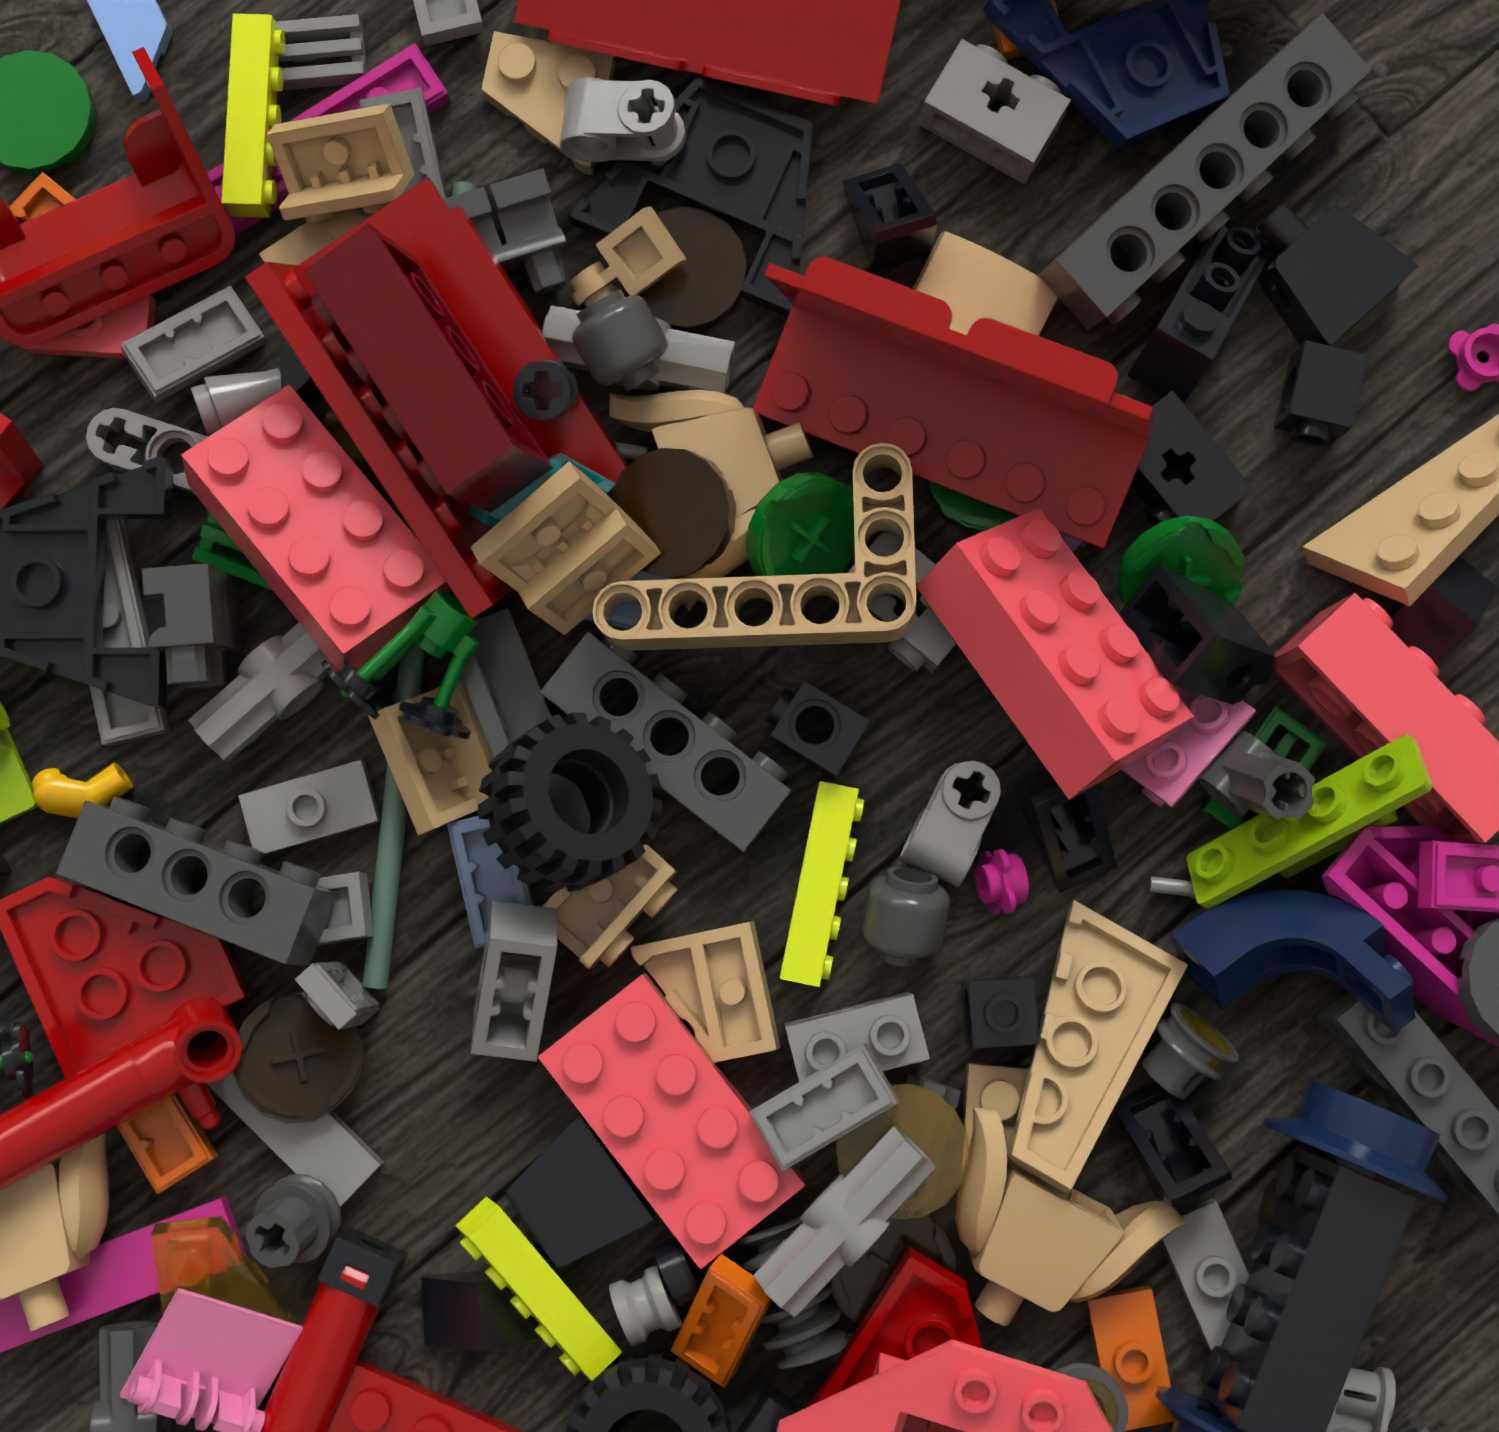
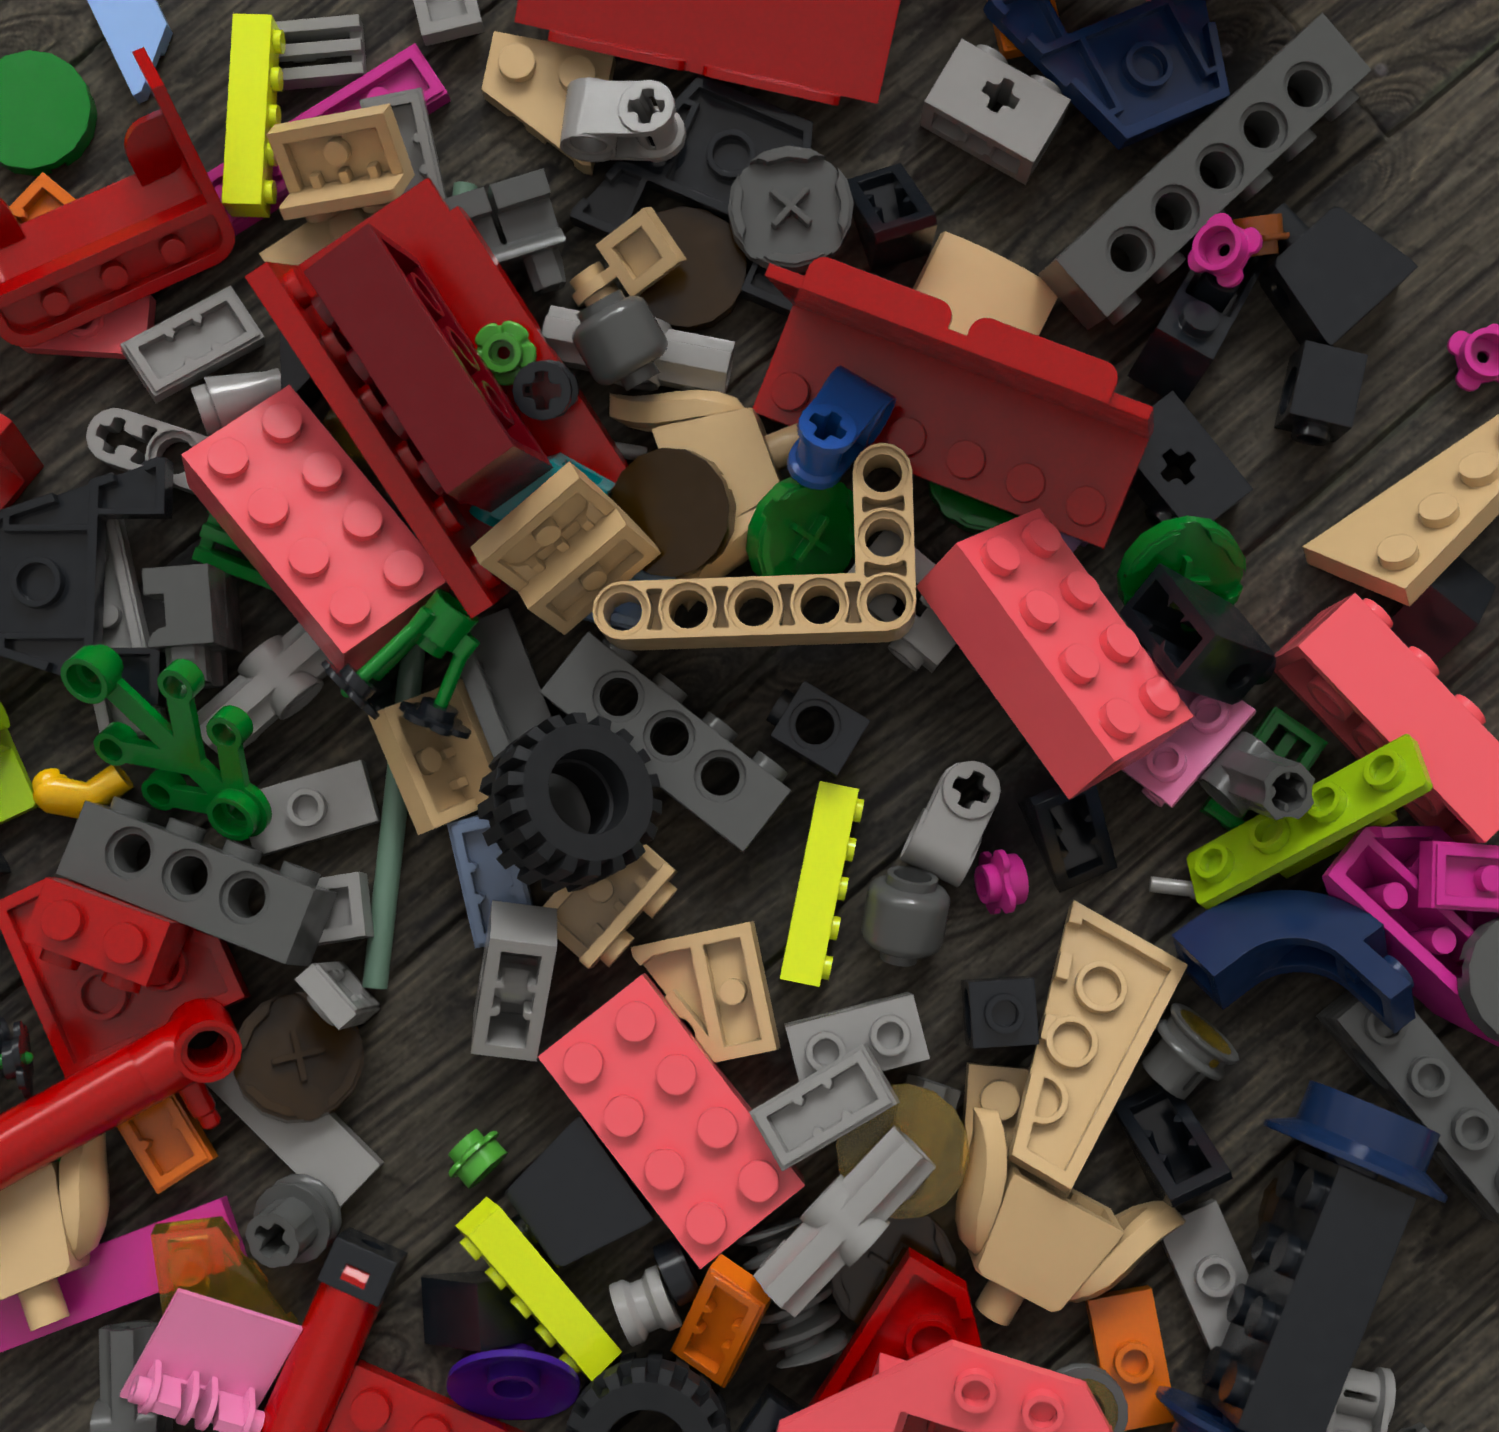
none -> red brick [21,877,190,993]
none -> green plant [61,644,272,841]
none -> dark purple dish [446,1343,580,1420]
none -> bright green plate [448,1129,508,1189]
none -> bright green plate [475,321,537,386]
none -> dark grey tile [728,146,854,274]
none -> blue piece [787,365,897,490]
none -> dark pink plate [1188,213,1263,288]
none -> dark orange plate [1227,213,1290,257]

